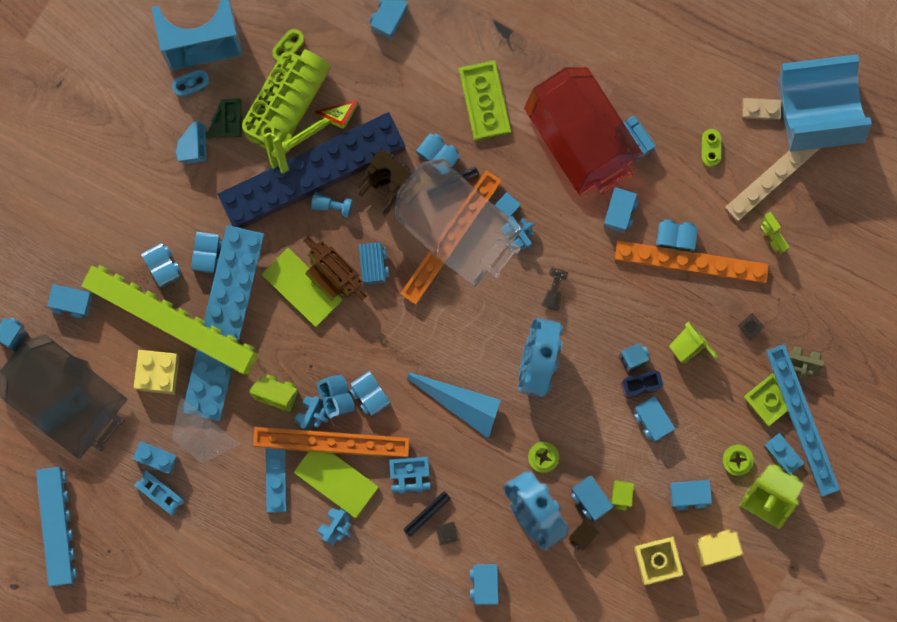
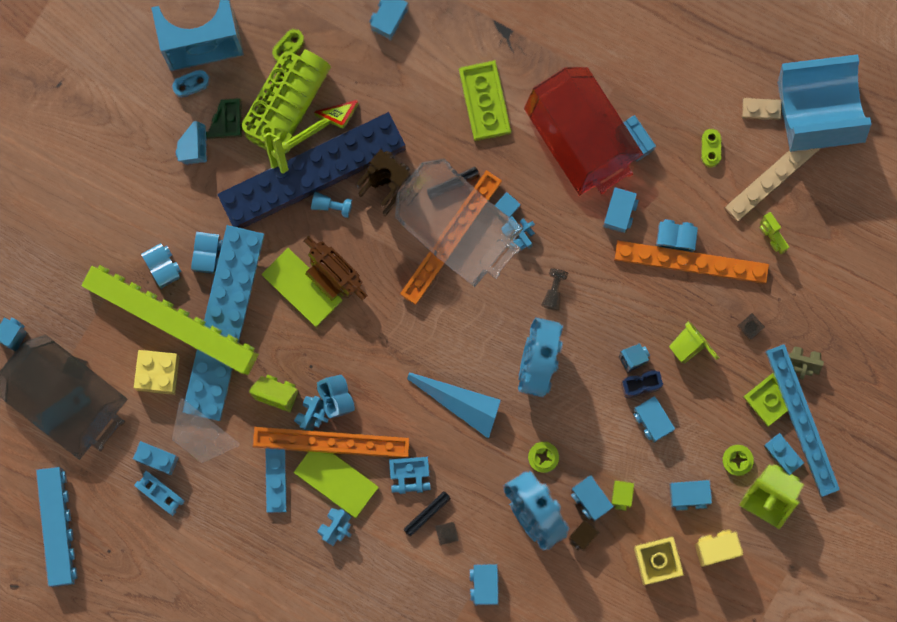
dark azure brick [47,284,93,319] -> none
dark azure brick [350,371,391,417] -> none
dark azure brick [359,242,389,285] -> none
dark azure brick [416,133,460,176] -> none

